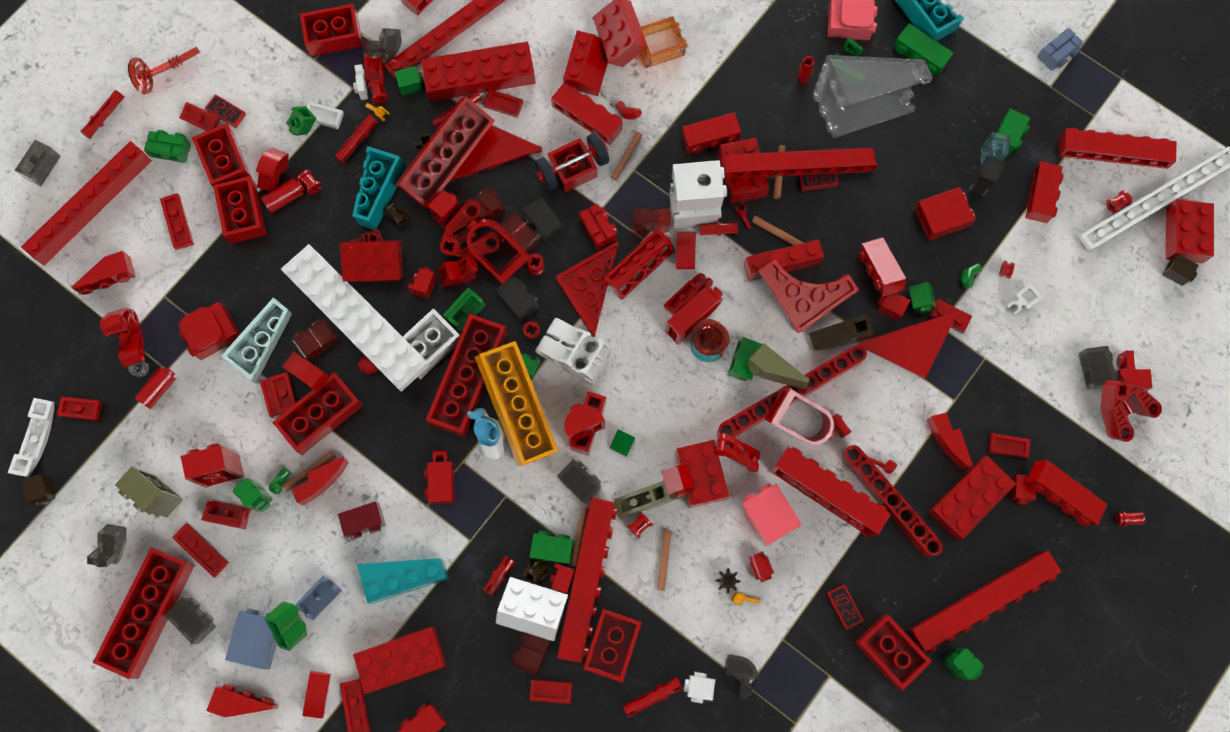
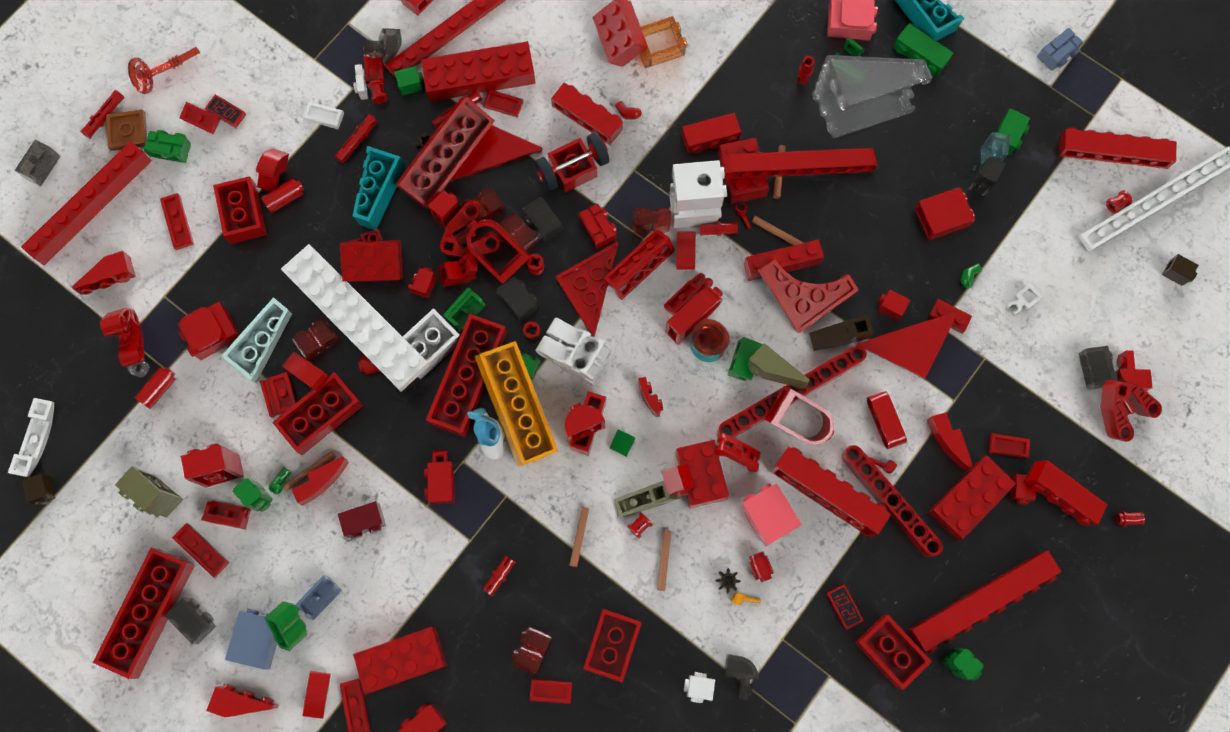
red plate [57,397,102,421] -> none
clear smoke brick [87,524,127,568] -> none
red brick [192,123,252,187] -> none
green brick [286,106,317,136] -> none
red bush [297,170,322,195] -> none
red brick [300,4,363,57] -> none
teal wedge [357,558,449,604] -> none
light orange hand [366,103,389,121] -> none
dark brown bush [384,203,409,227] -> none
white brick [496,577,568,641] -> none
dark brown gear [523,559,548,585] -> none
green brick [530,531,574,565] -> none
red brick [550,564,575,594] -> none
clear smoke brick [557,459,602,506] -> none
red brick [557,498,618,663] -> none
red slope [563,30,608,96] -> none
nougat bar [611,132,643,181] -> none
red pin [623,677,683,718] -> none
tile [798,174,839,192] -> none
red pin [832,413,852,439] -> none
brick [859,238,906,296] -> none
green brick [909,282,936,313] -> none
red bush [999,260,1015,279] -> none
red brick [1025,161,1064,223] -> none
red brick [1166,199,1214,264] -> none
none -> dark orange plate [106,109,147,151]
none -> red slope [638,377,663,417]
none -> red beam [867,391,907,449]

